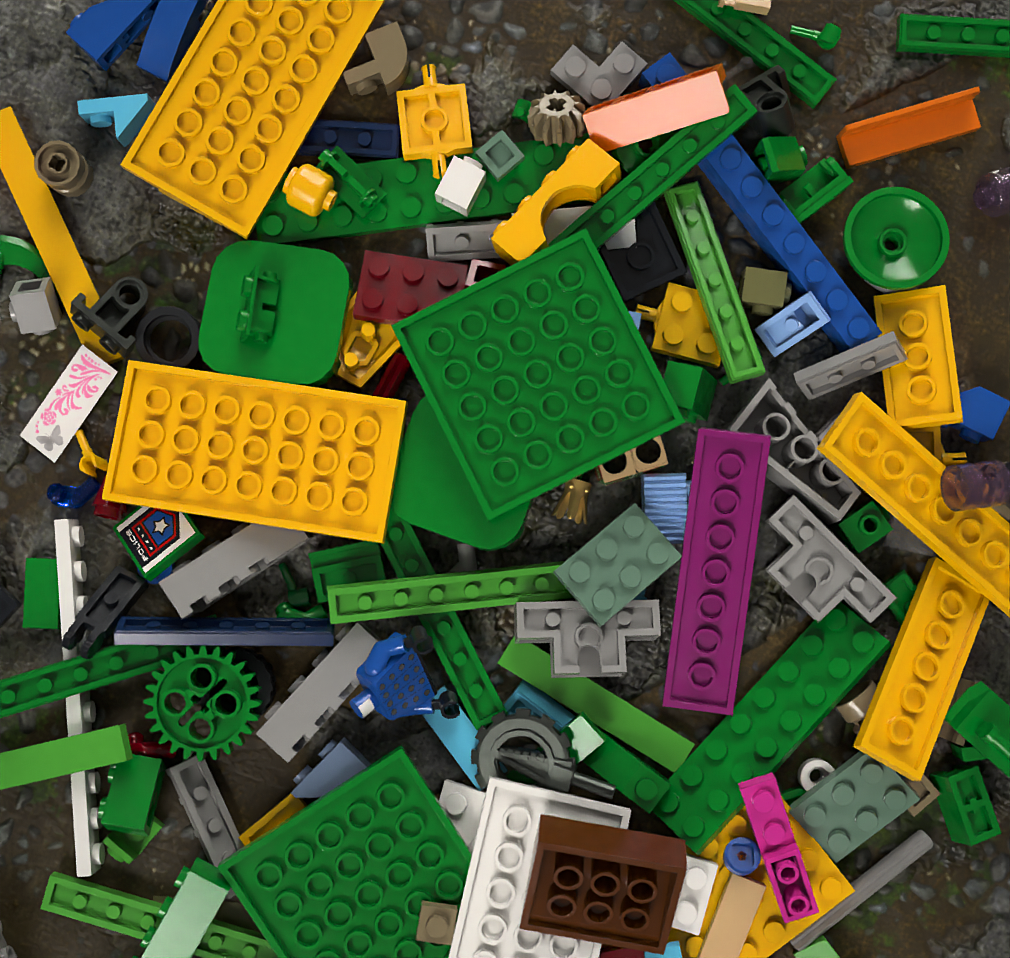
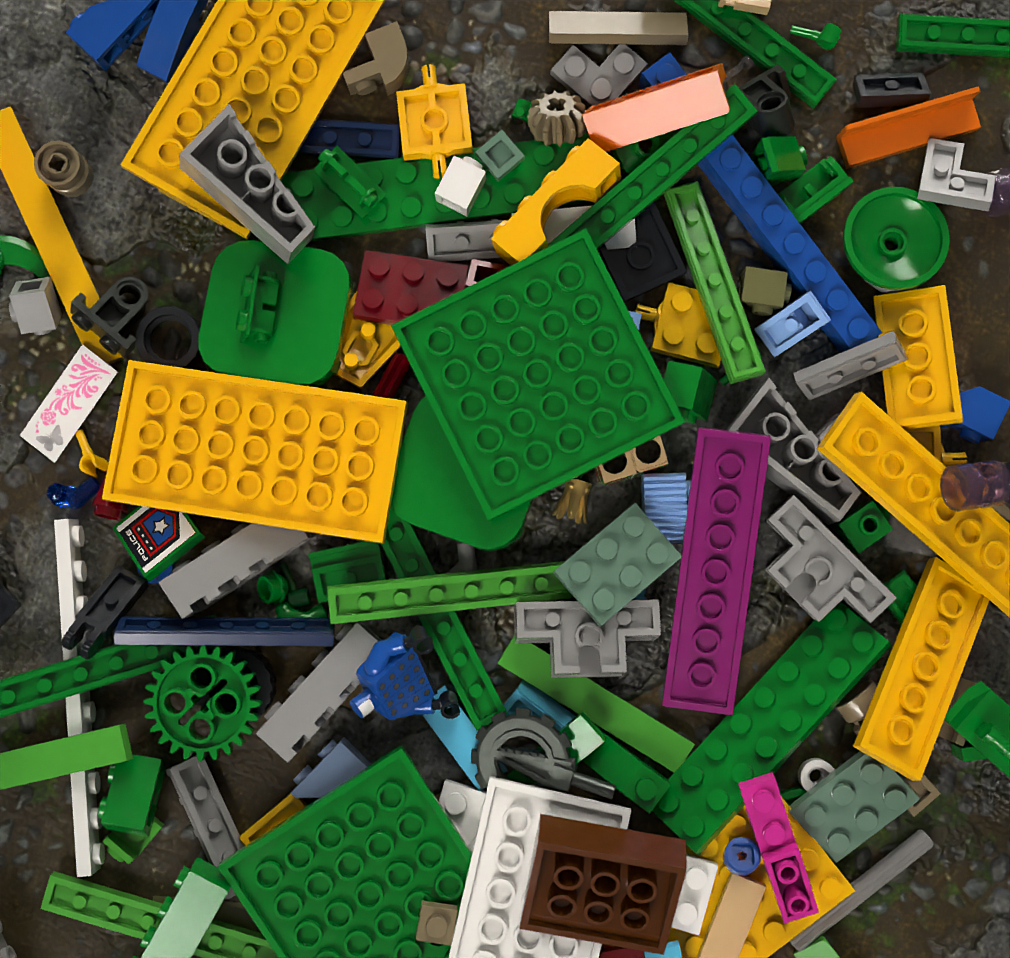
green tile [23,558,61,629] -> none
medium azure slope [77,93,155,147] -> none
dark red arm [128,732,177,759] -> none
yellow head [282,164,338,217] -> none
green hinge [929,764,1001,846] -> none
none -> light grey wedge [179,104,315,264]
none -> green plate [257,570,288,604]
none -> dark tan tile [549,11,688,45]
none -> black plate [852,73,931,109]
none -> light grey plate [917,138,996,211]

